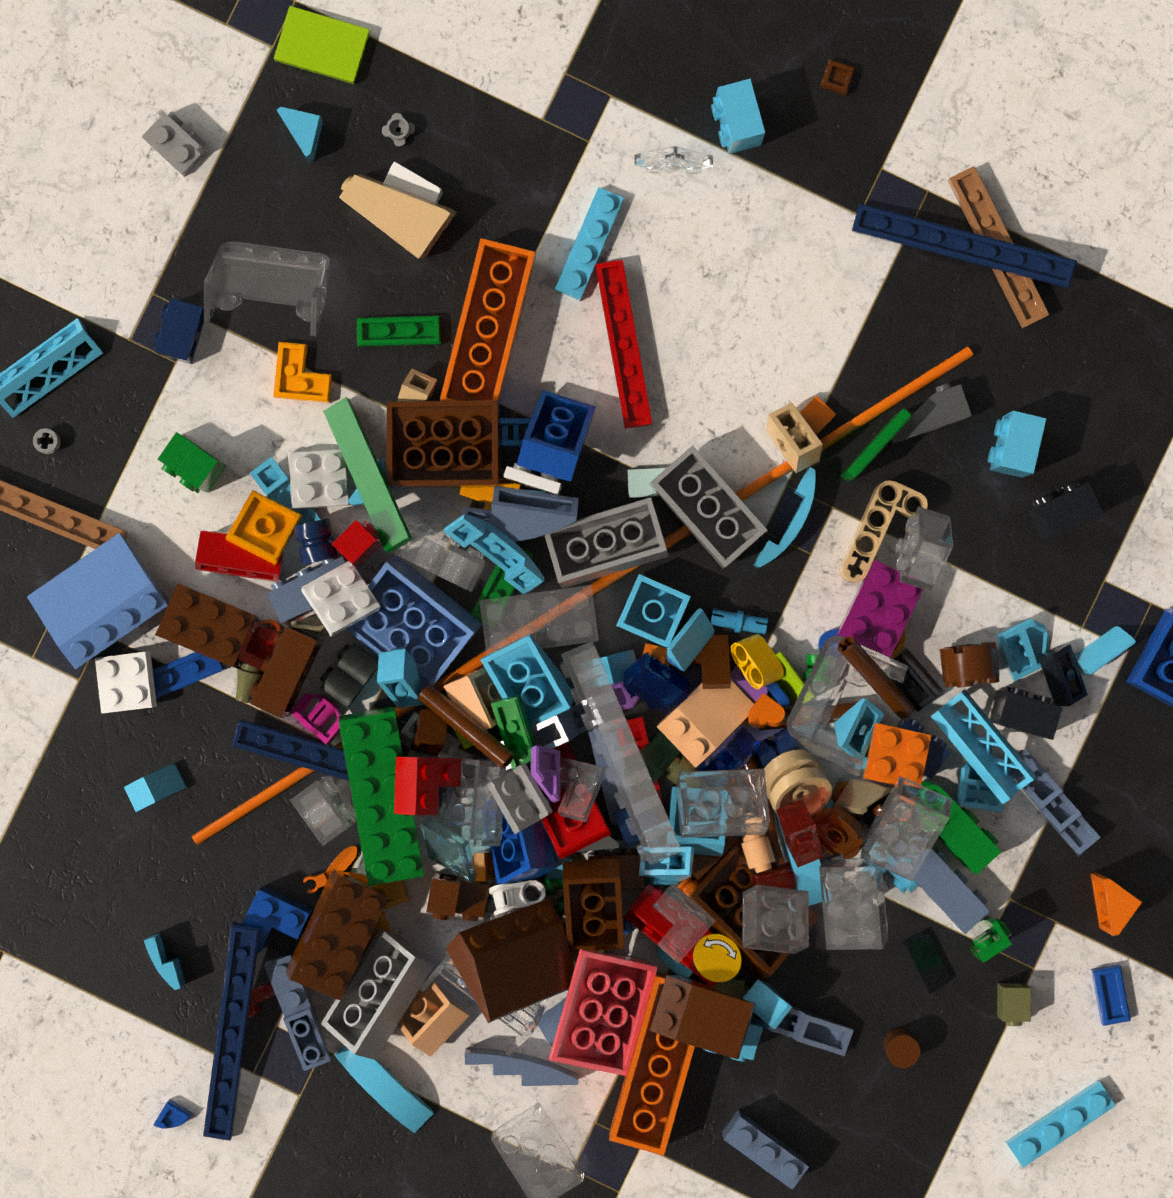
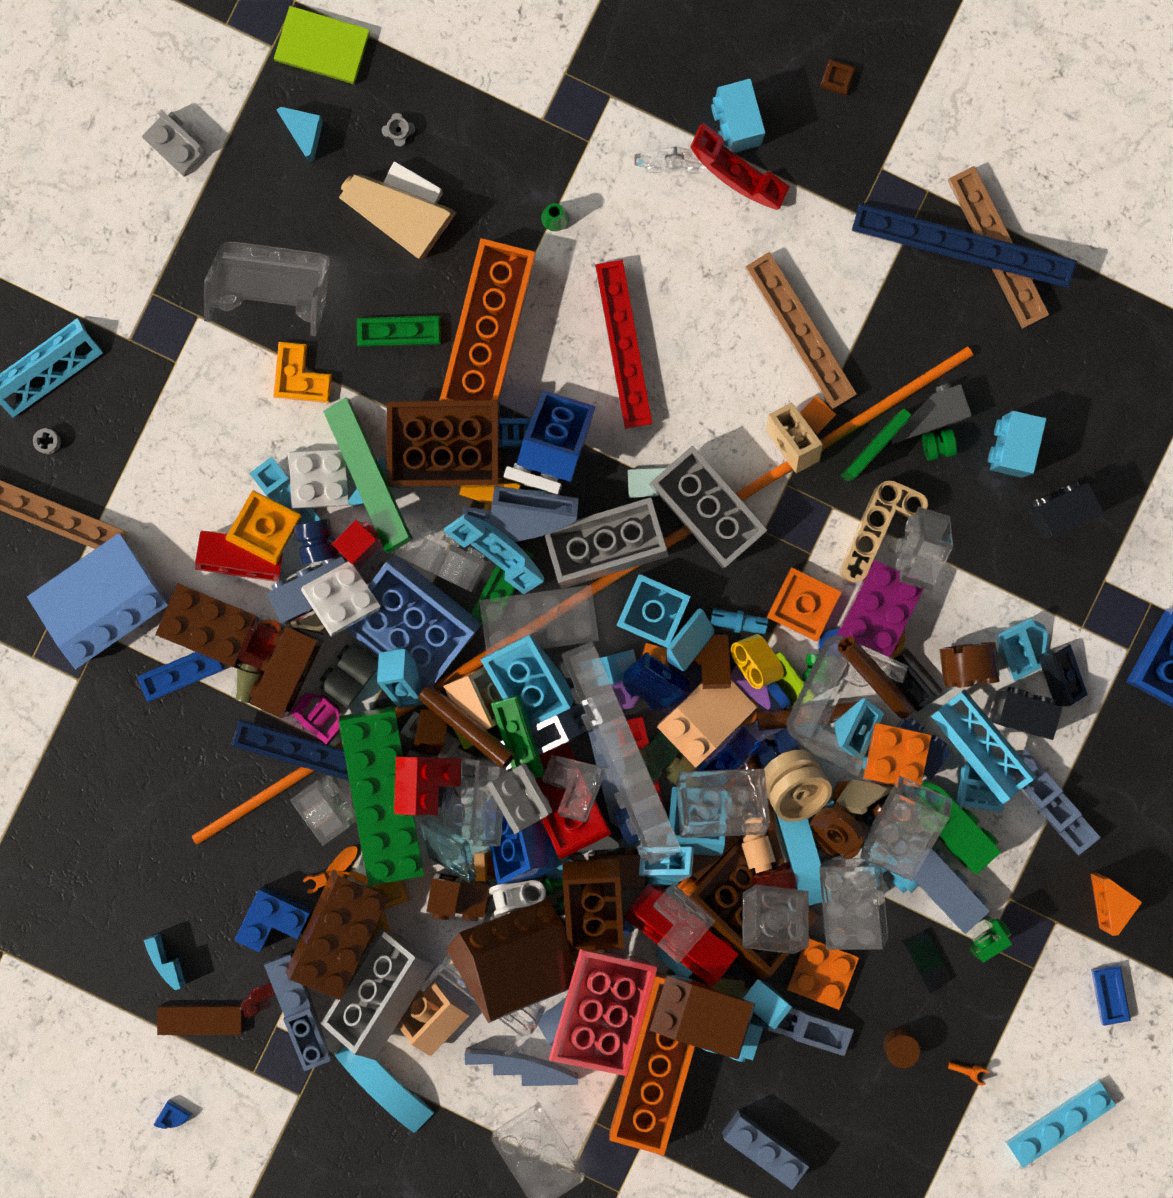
white plate [95,651,157,713] -> none
medium azure slope [124,763,187,812] -> none
dark blue brick [153,298,208,364] -> none
green brick [157,432,227,493] -> none
dark blue tile [203,922,261,1141] -> none
tan brick [397,369,437,402] -> none
medium lavender tile [531,745,560,803] -> none
medium azure plate [555,187,624,301] -> none
yellow sticker [693,934,741,982] -> none
orange tile [748,693,785,728] -> none
medium azure slope [753,467,816,568] -> none
clear red brick [776,799,824,868] -> none
olive brick [997,983,1031,1026] -> none
medium azure slope [1074,626,1136,674] -> none
none -> reddish brown tile [157,1005,243,1035]
none -> green cone [541,203,569,231]
none -> red slope [690,123,790,210]
none -> medium nougat plate [745,252,856,409]
none -> orange plate [766,567,841,642]
none -> orange plate [786,936,859,1010]
none -> green wheel [922,429,957,461]
none -> orange hand [948,1062,989,1085]

